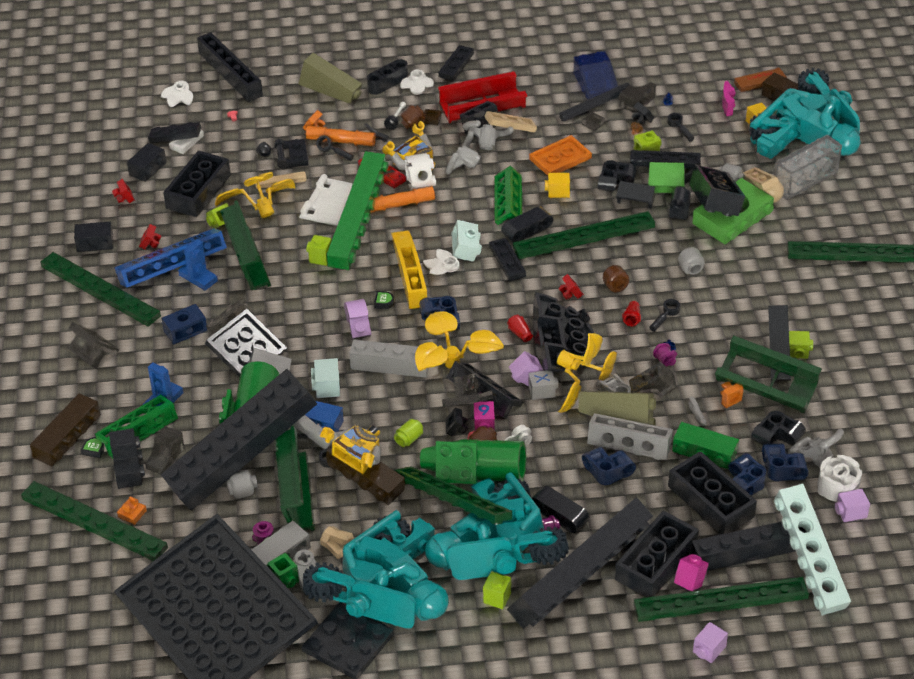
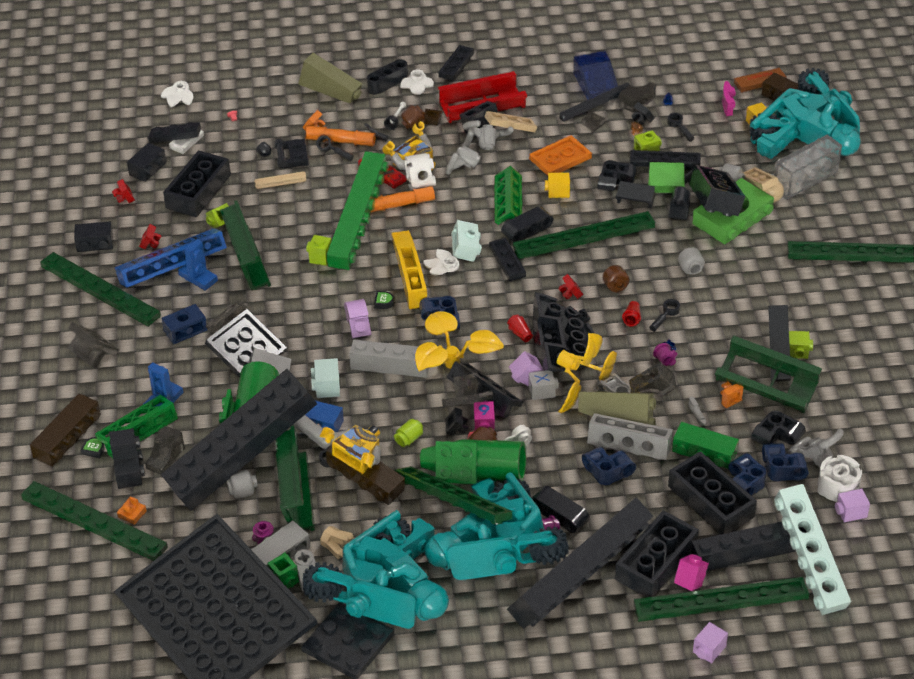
black brick [197,32,263,102] -> none
yellow plant [215,172,295,218] -> none
white window [299,174,353,226] -> none
lime brick [483,571,511,609] -> none

